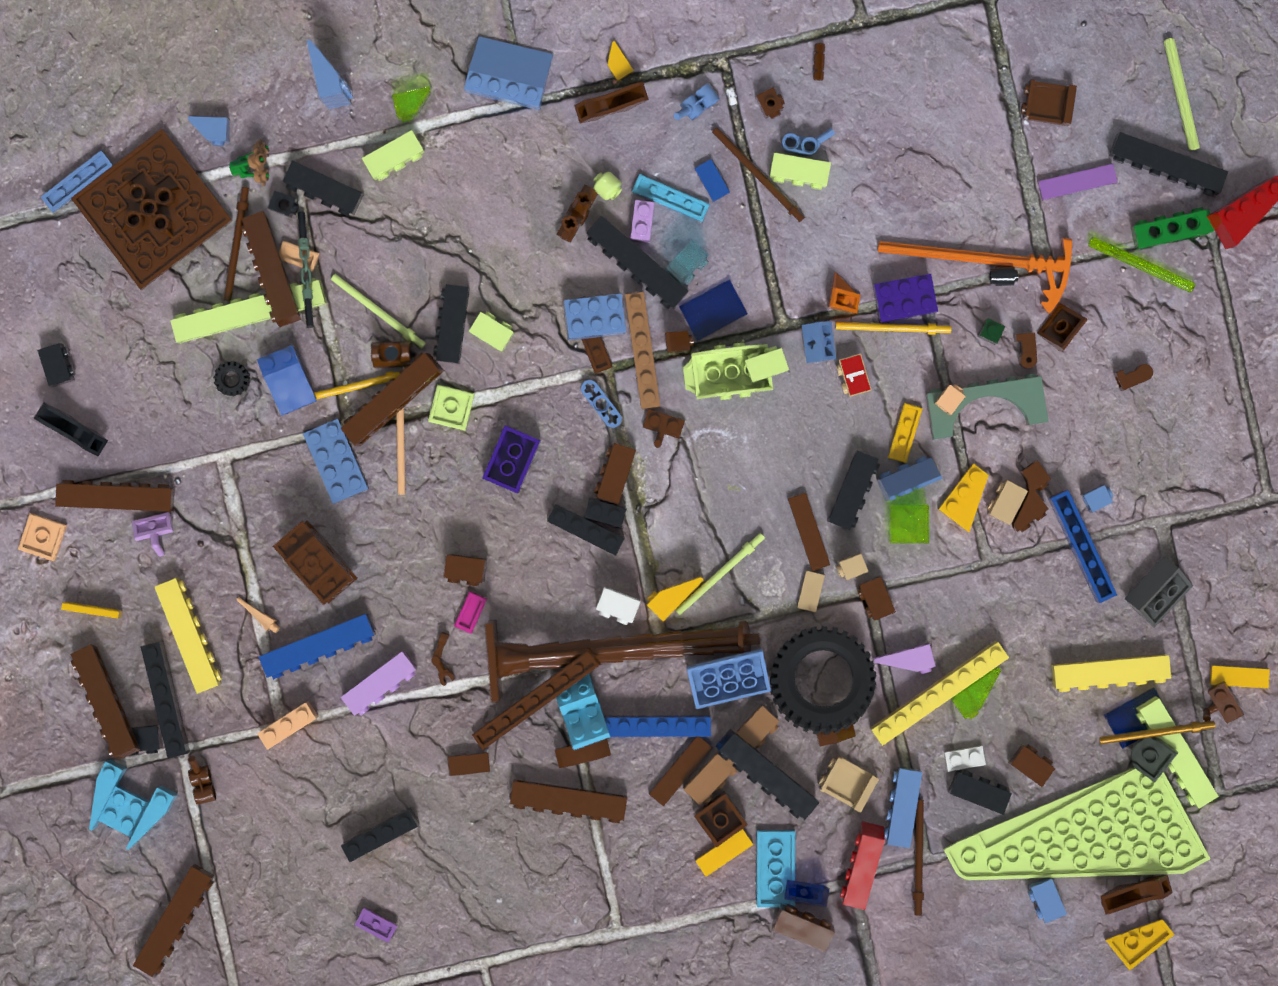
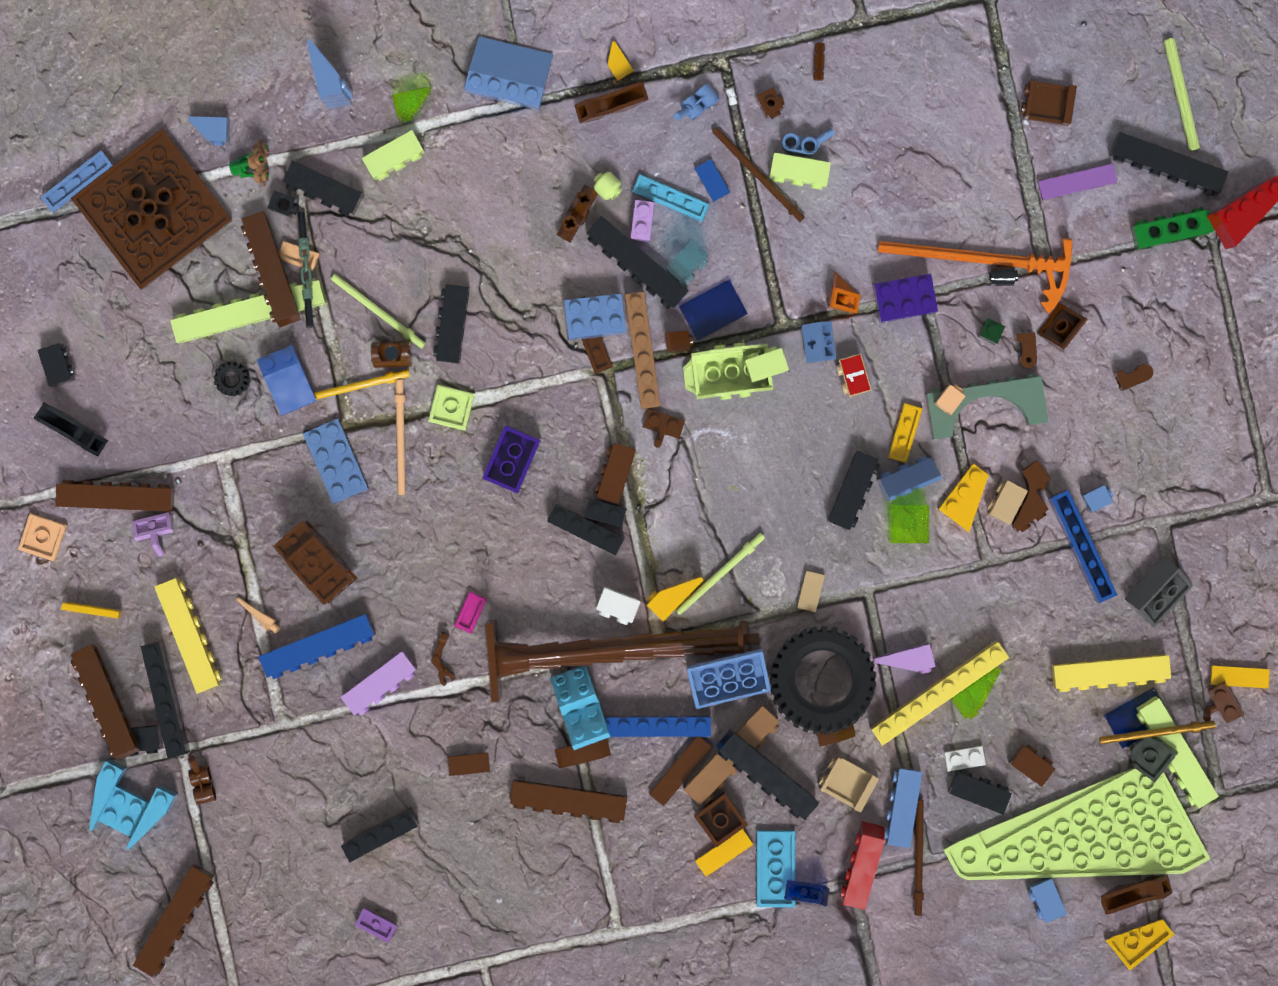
reddish brown bar [223,187,249,301] -> none
light nougat brick [257,701,319,750] -> none
reddish brown brick [340,352,444,446] -> none
reddish brown brick [443,554,487,586] -> none
yellowish green brick [469,311,514,352] -> none
reddish brown tile [472,649,601,750] -> none
medium blue beam [581,380,622,428] -> none
reddish brown brick [772,904,835,952] -> none
reddish brown tile [788,493,830,571] -> none
tan brick [835,553,868,580] -> none
yellow bar [836,322,951,335] -> none
reddish brown brick [857,576,896,621] -> none
clear neon green axle [1088,237,1195,292] -> none

